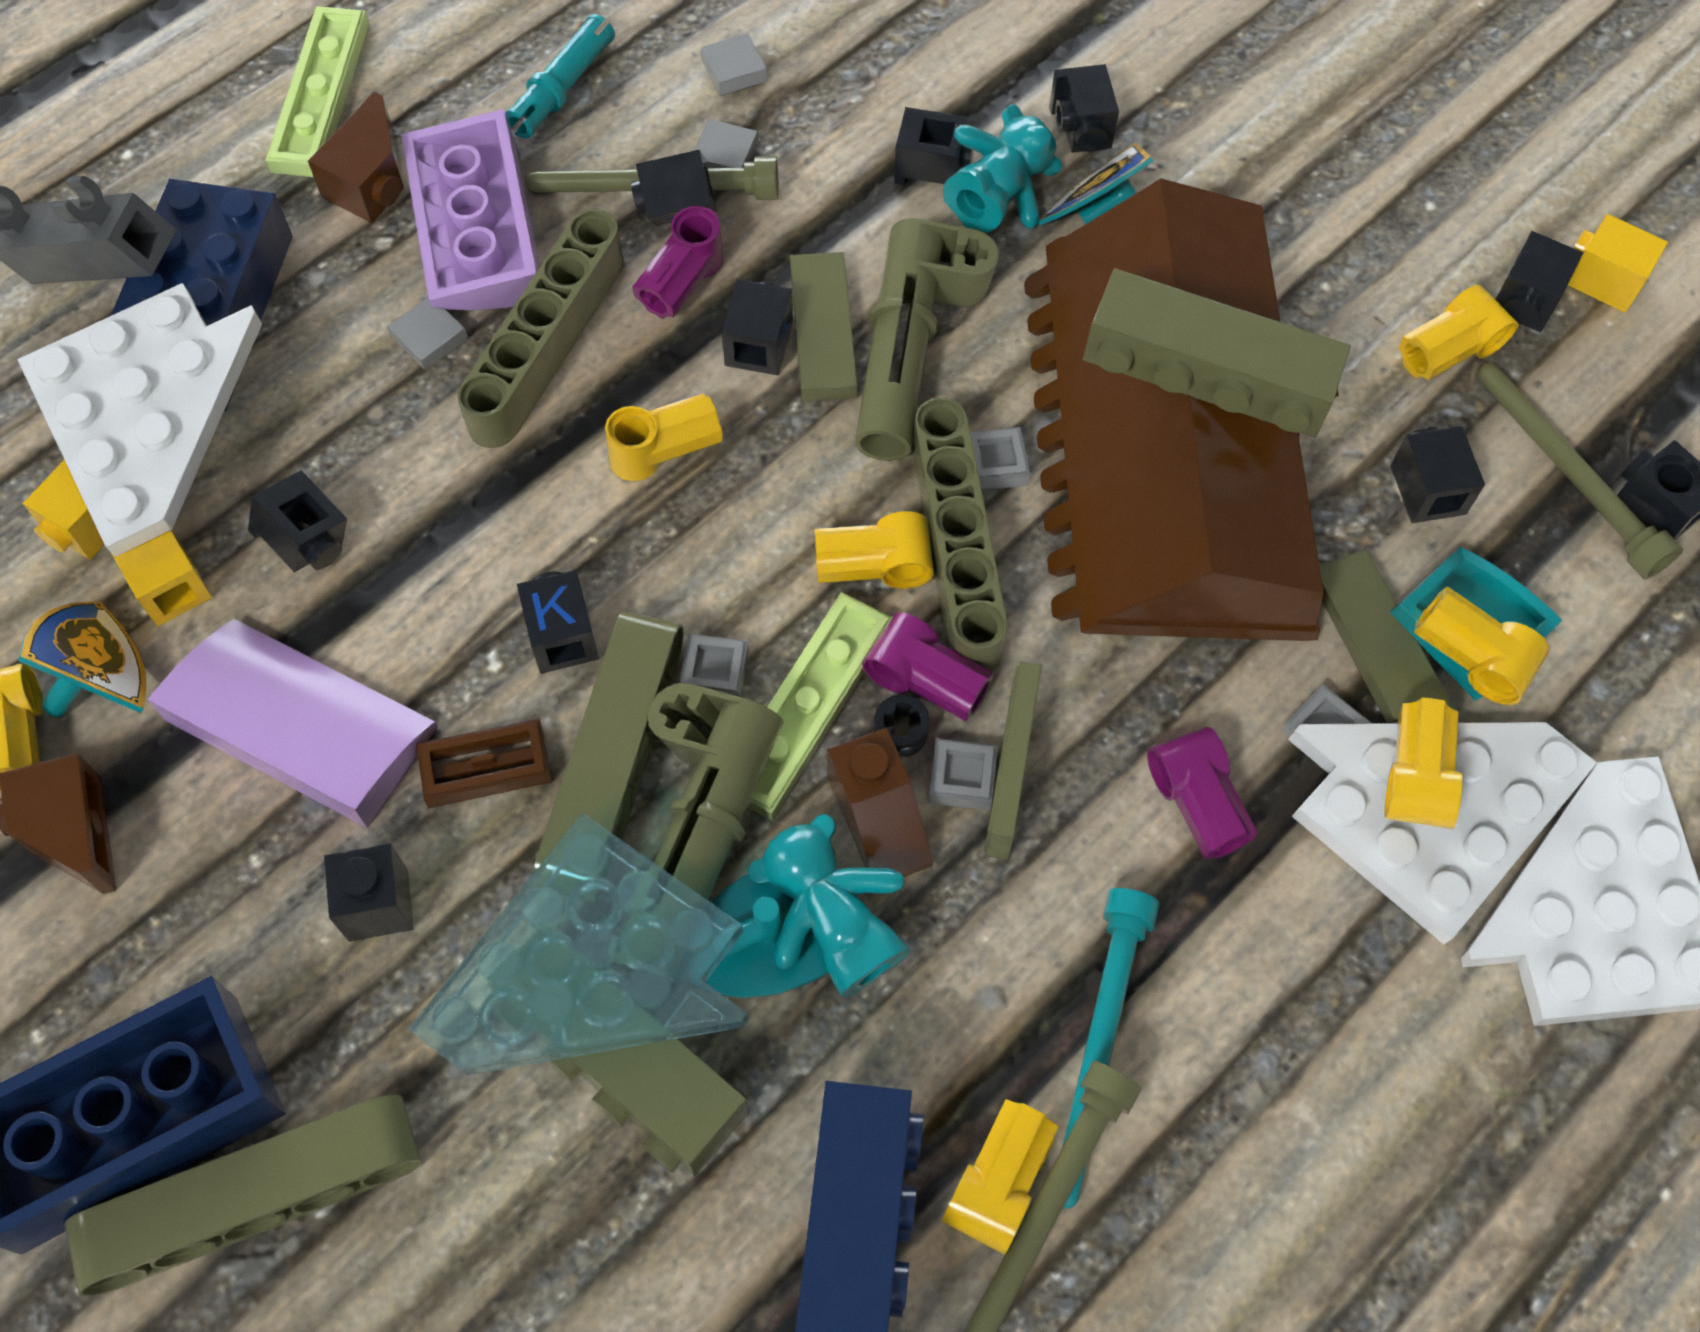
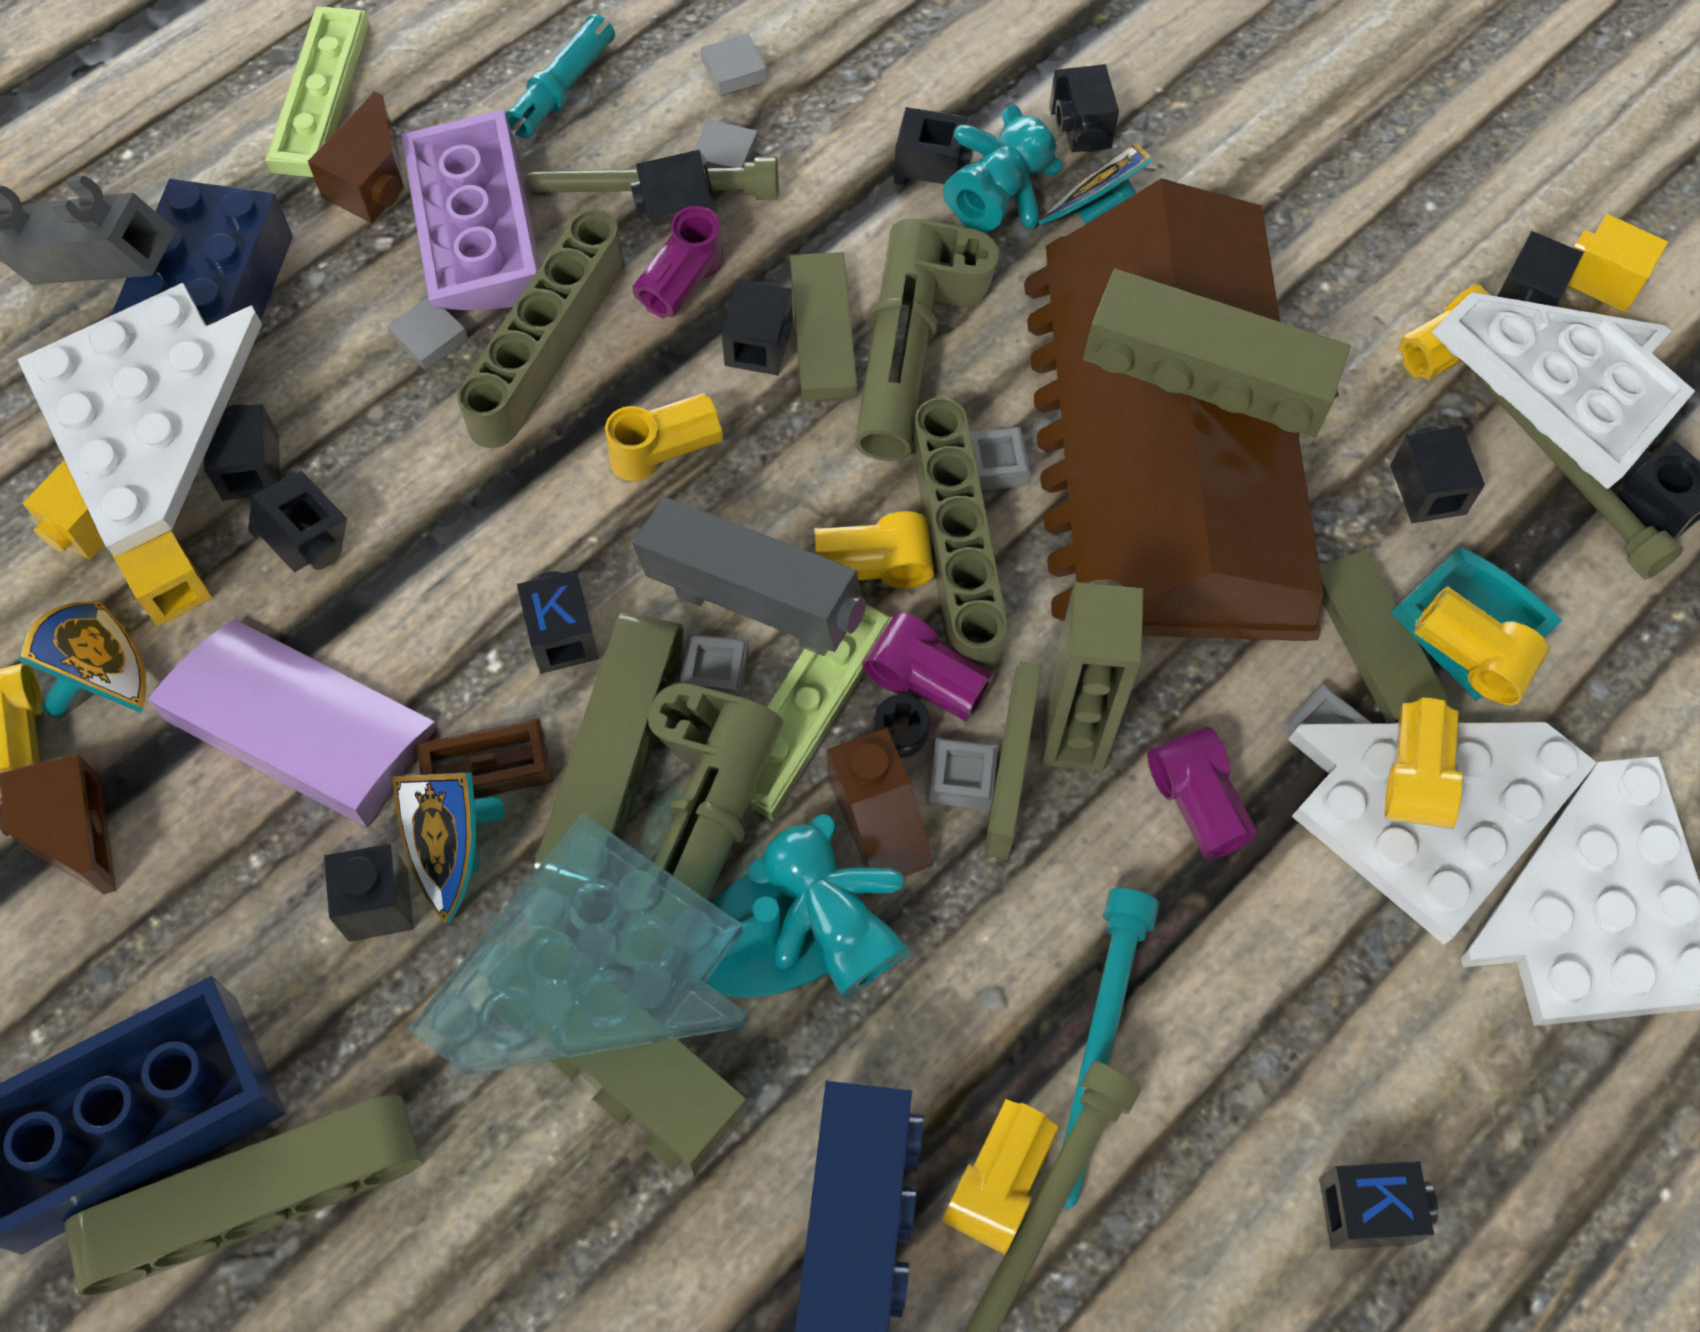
none -> black brick [204,404,280,501]
none -> shield [392,772,505,924]
none -> dark grey brick [632,496,866,656]
none -> olive brick [1042,580,1143,771]
none -> black brick [1319,1161,1438,1250]
none -> white wing [1432,292,1695,489]

